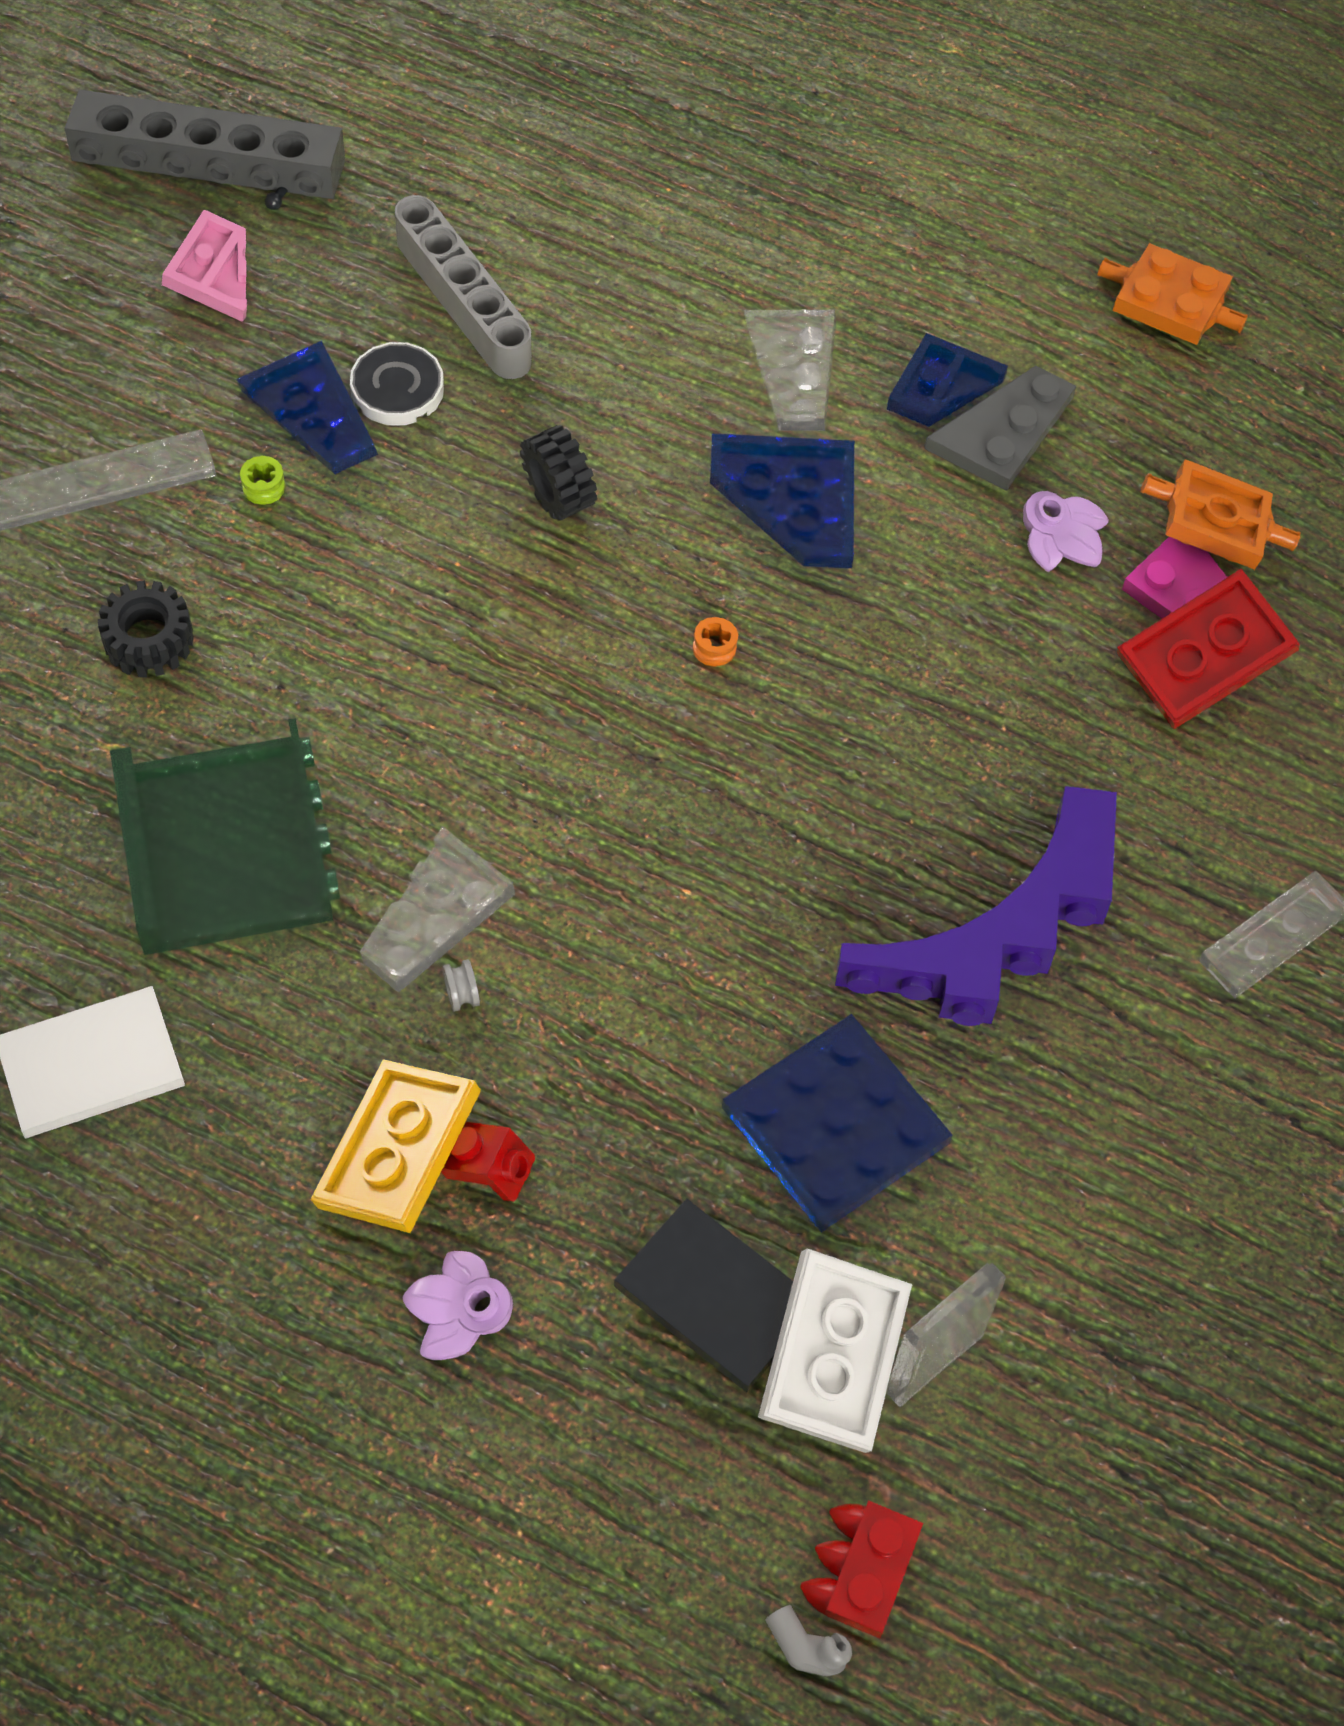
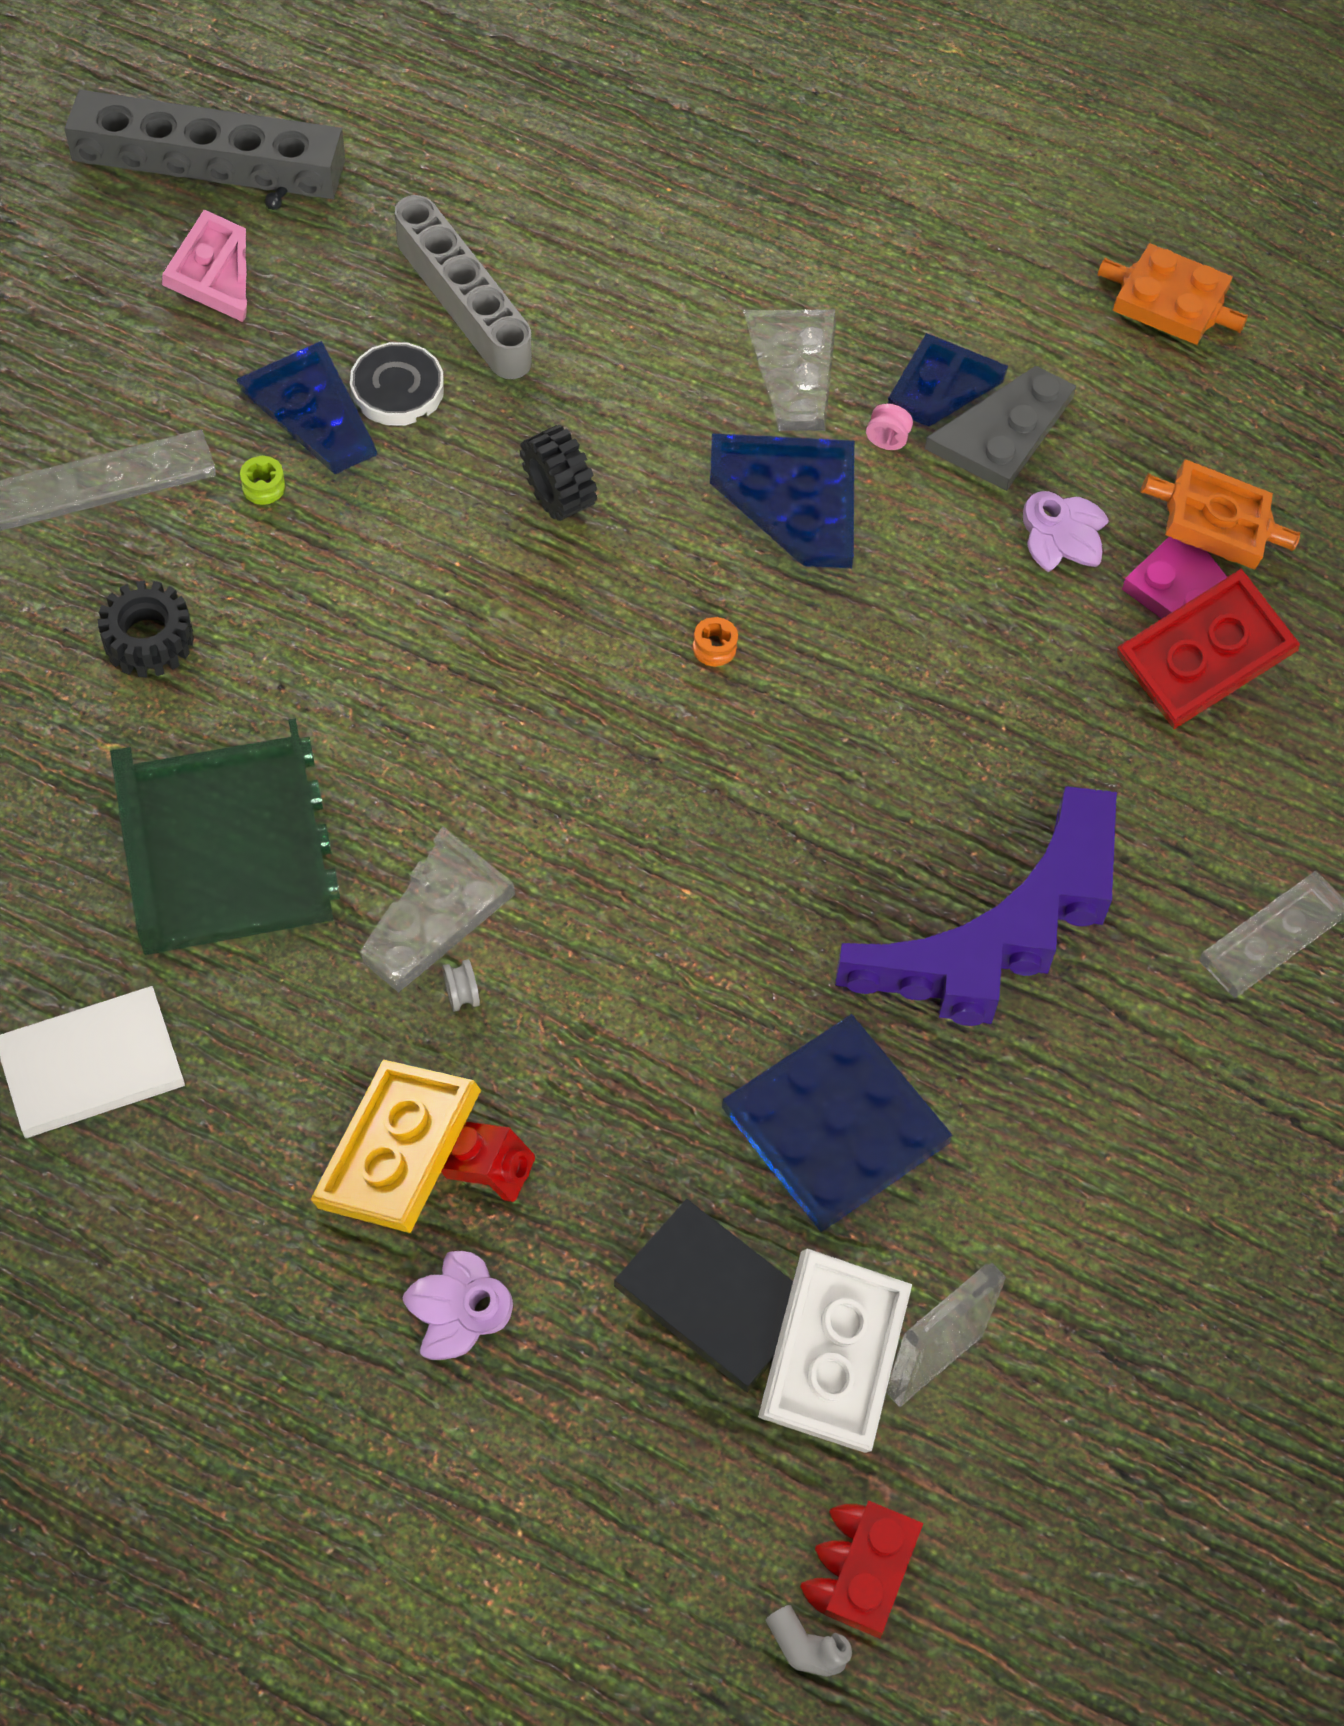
none -> bright pink bush [866,404,913,450]

